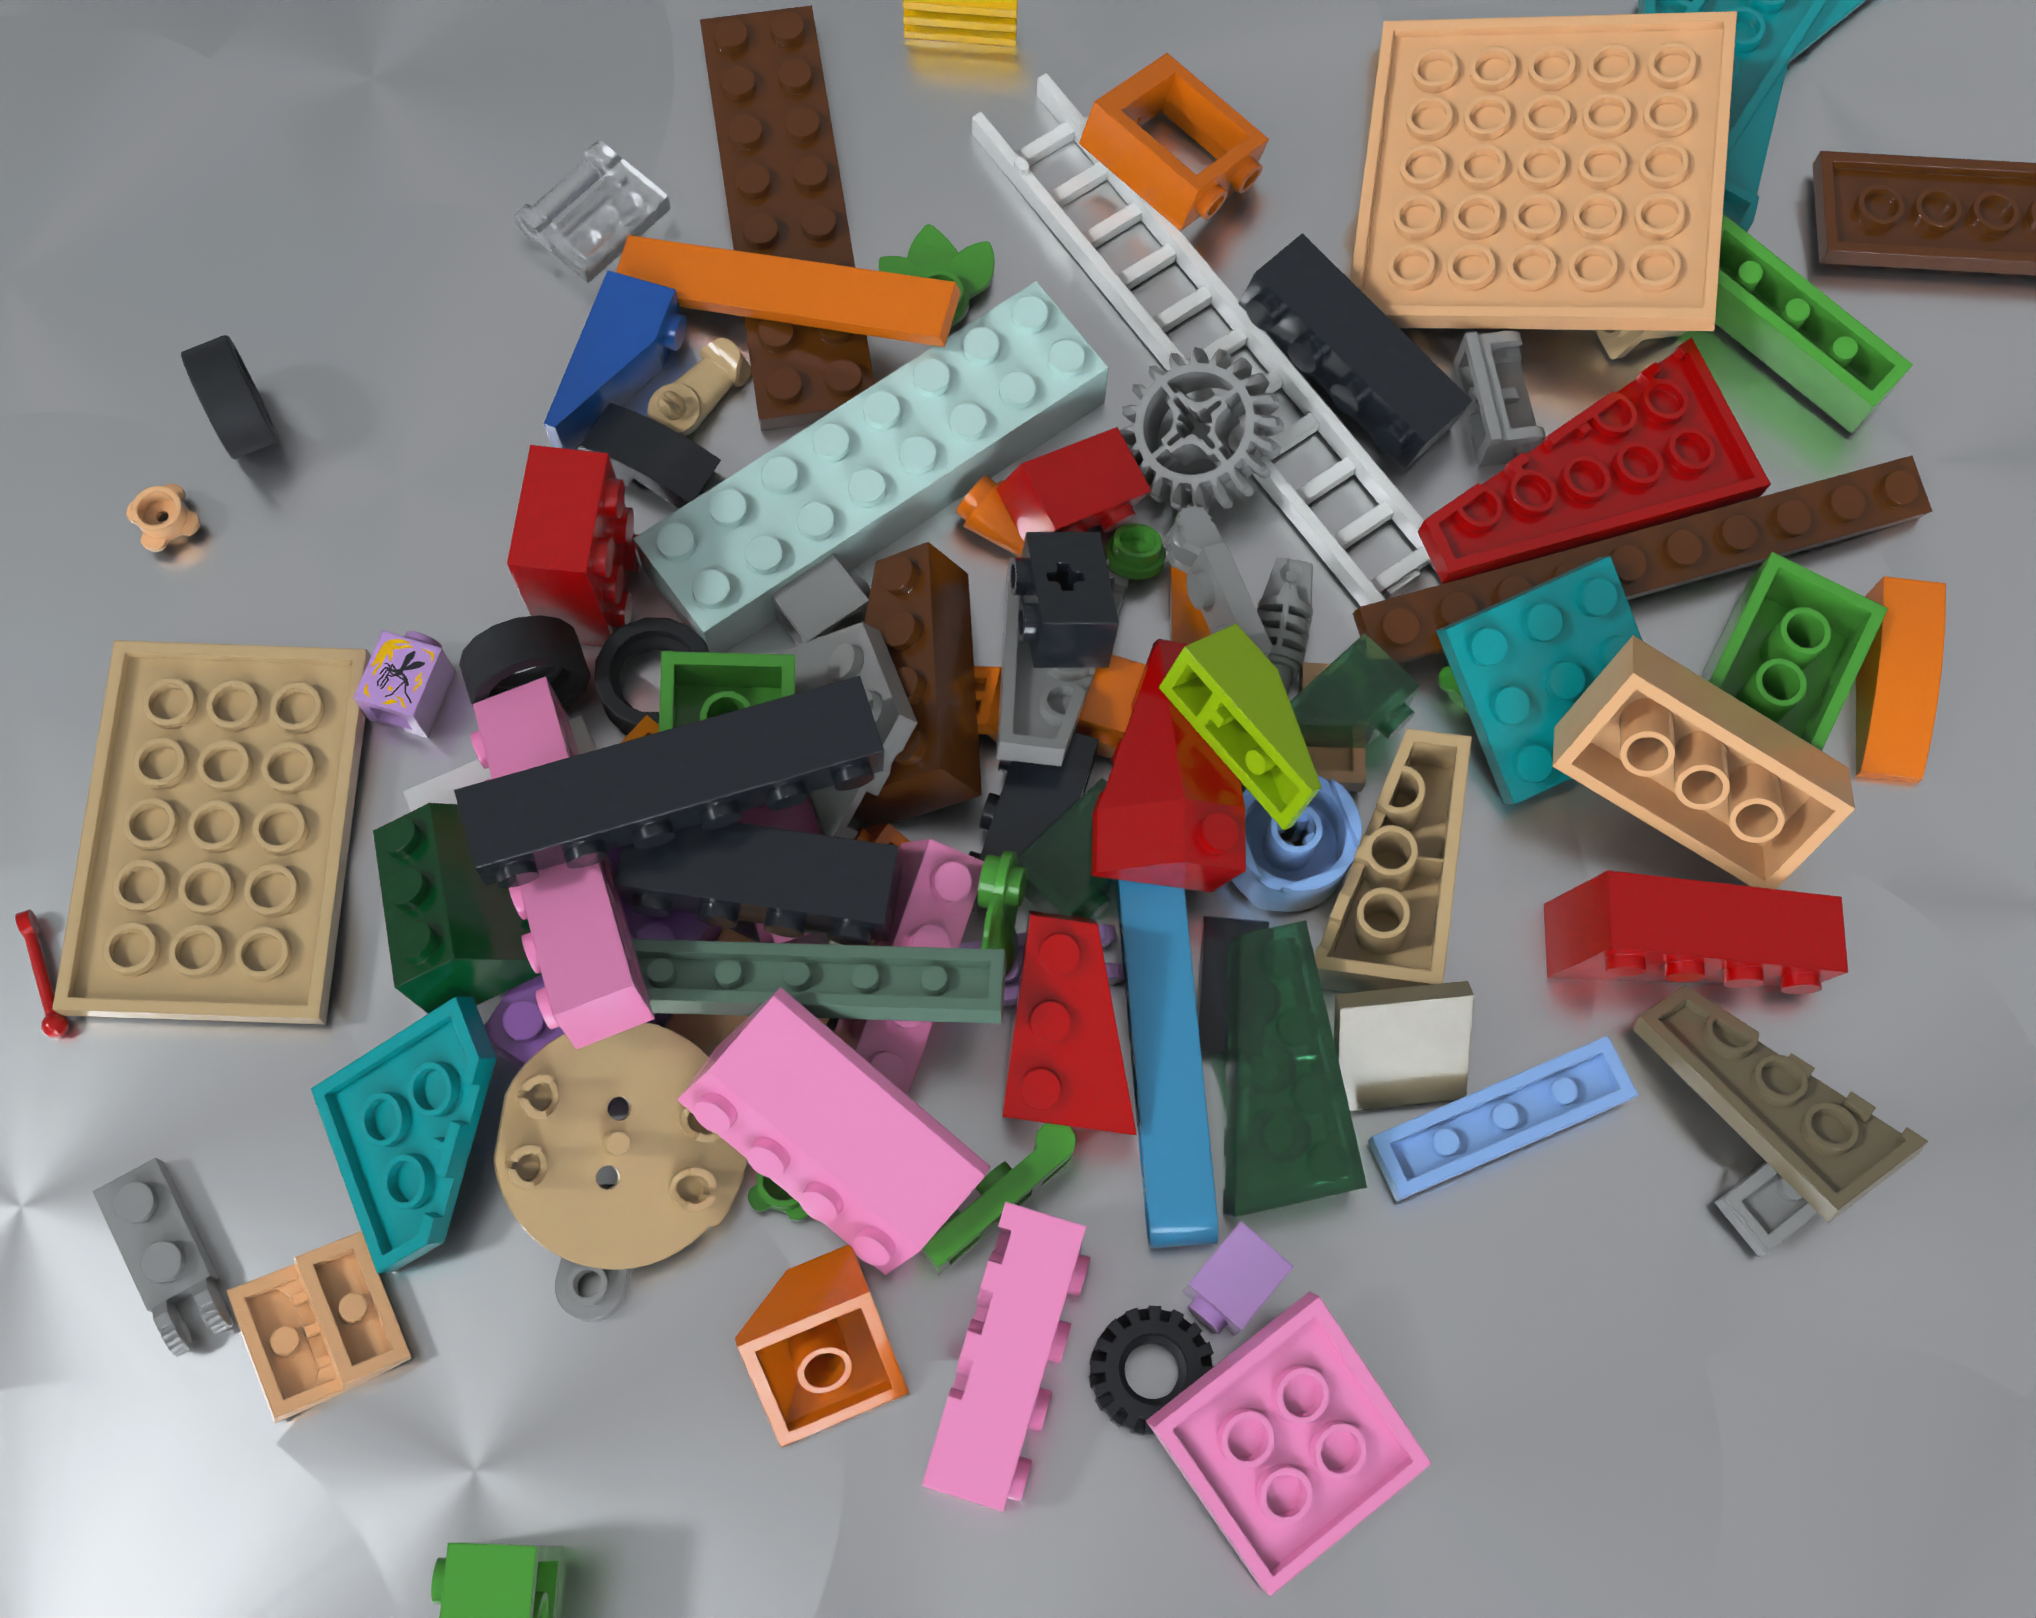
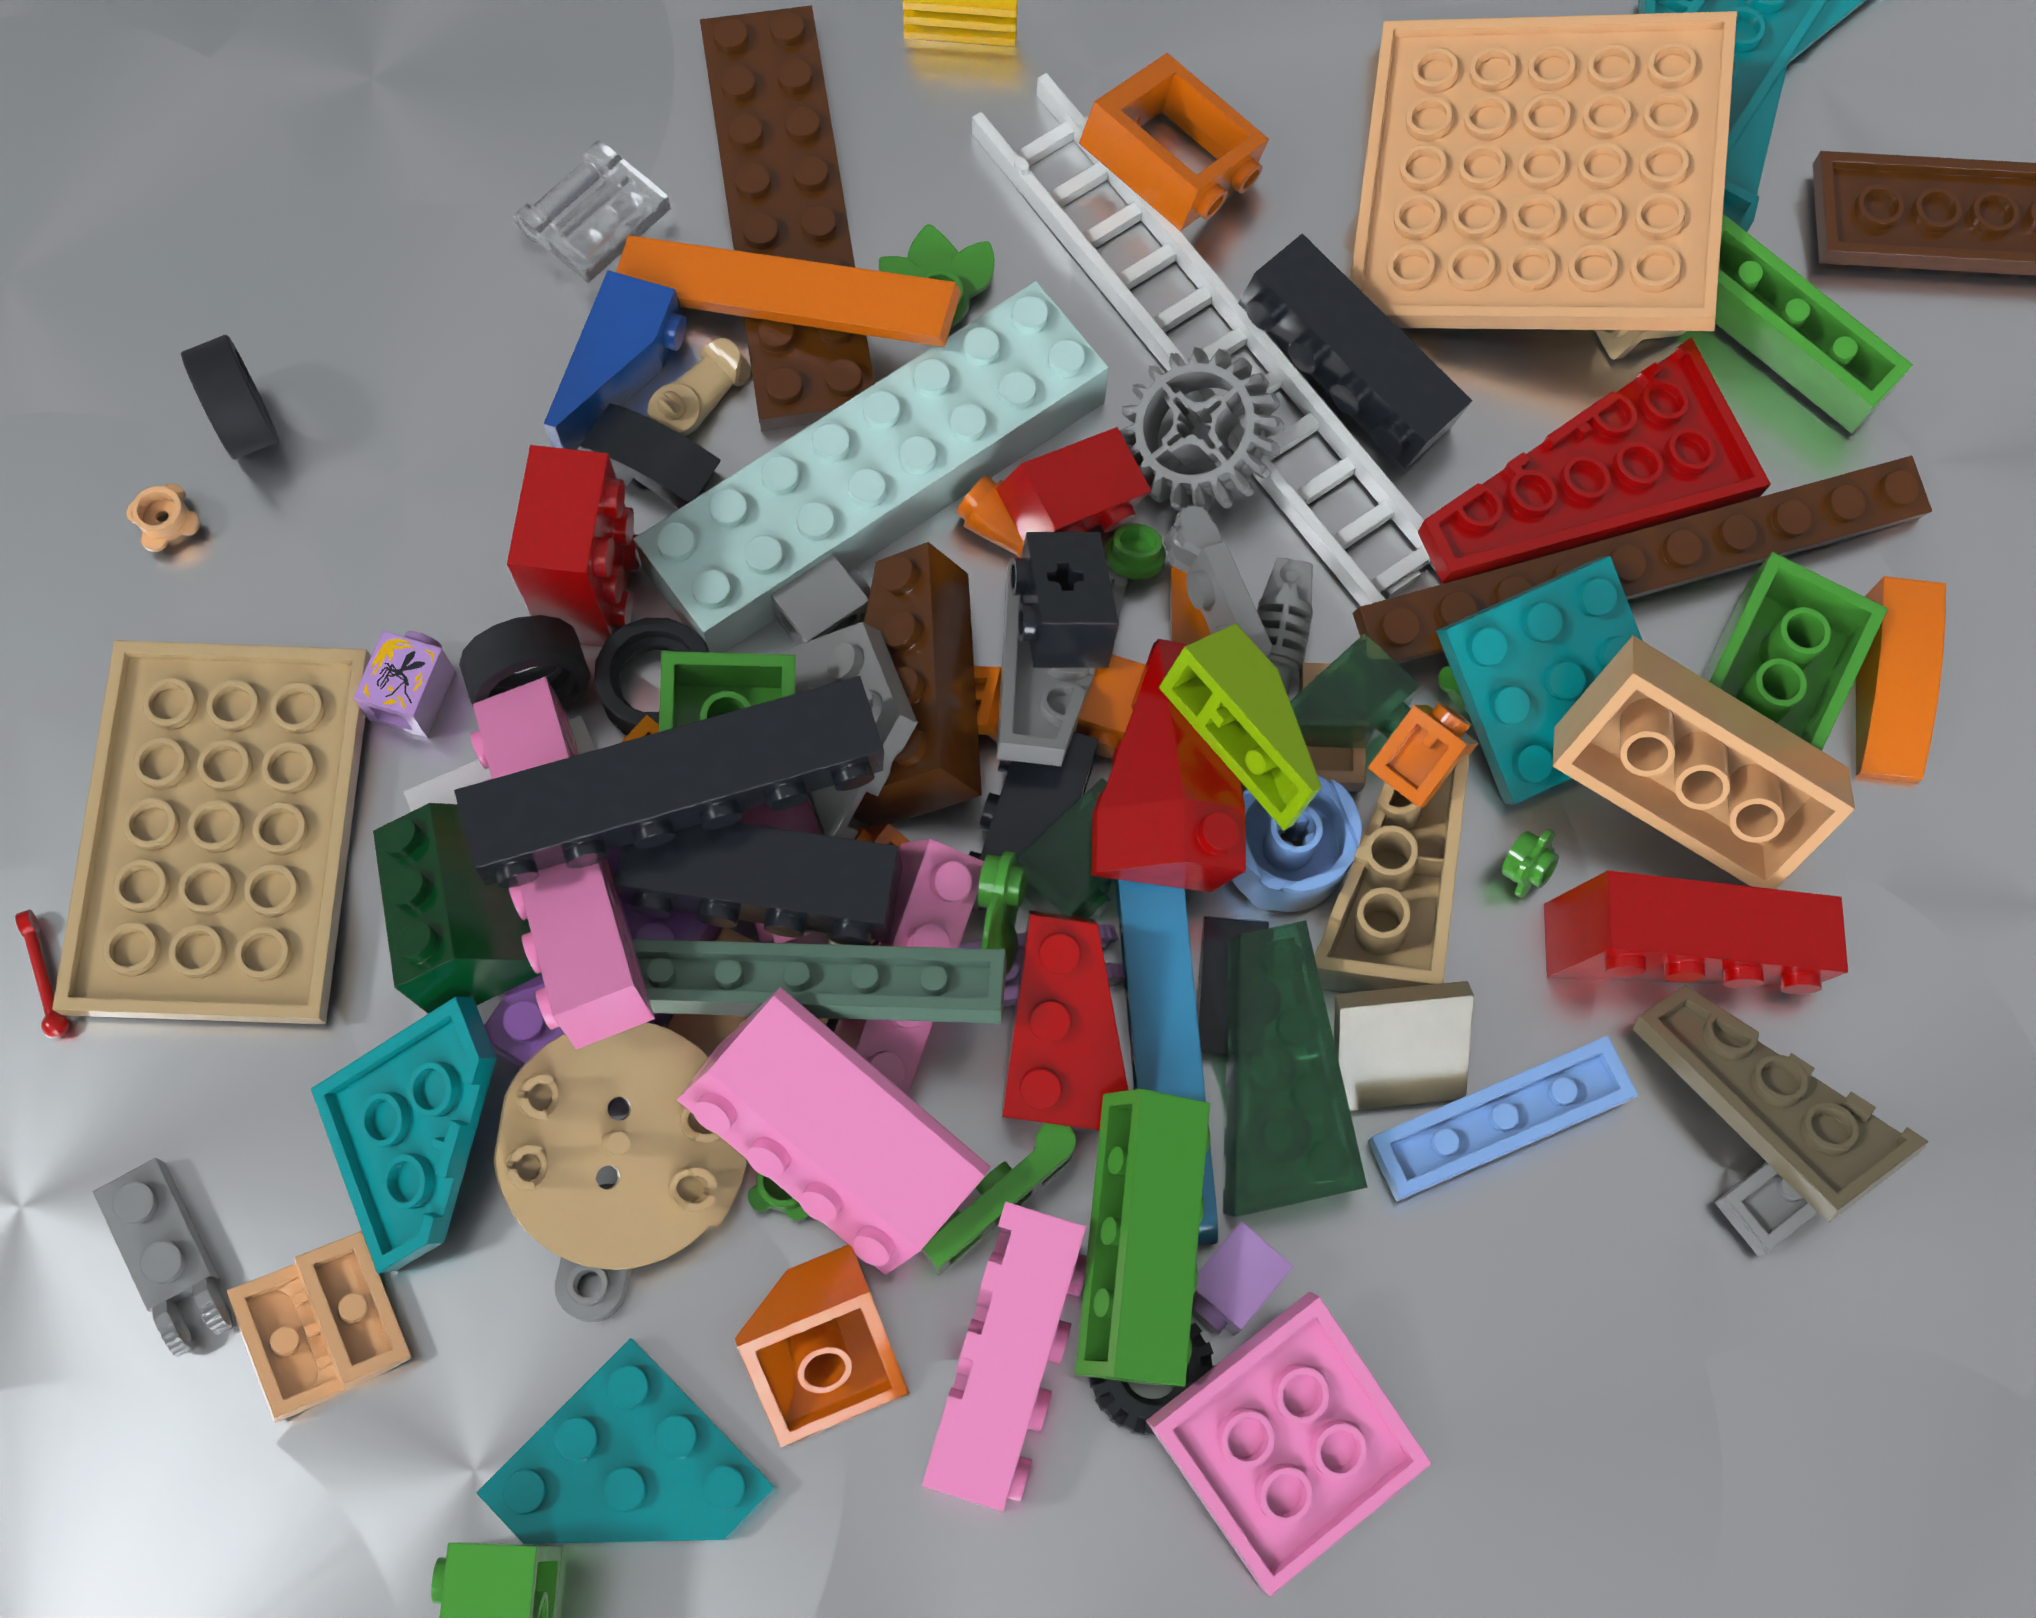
light grey hinge [1453,331,1546,467] -> none
none -> teal plate [476,1338,777,1544]
none -> bright green brick [1075,1089,1210,1387]
none -> orange bracket [1368,702,1478,808]
none -> bright green plate [1502,829,1559,898]

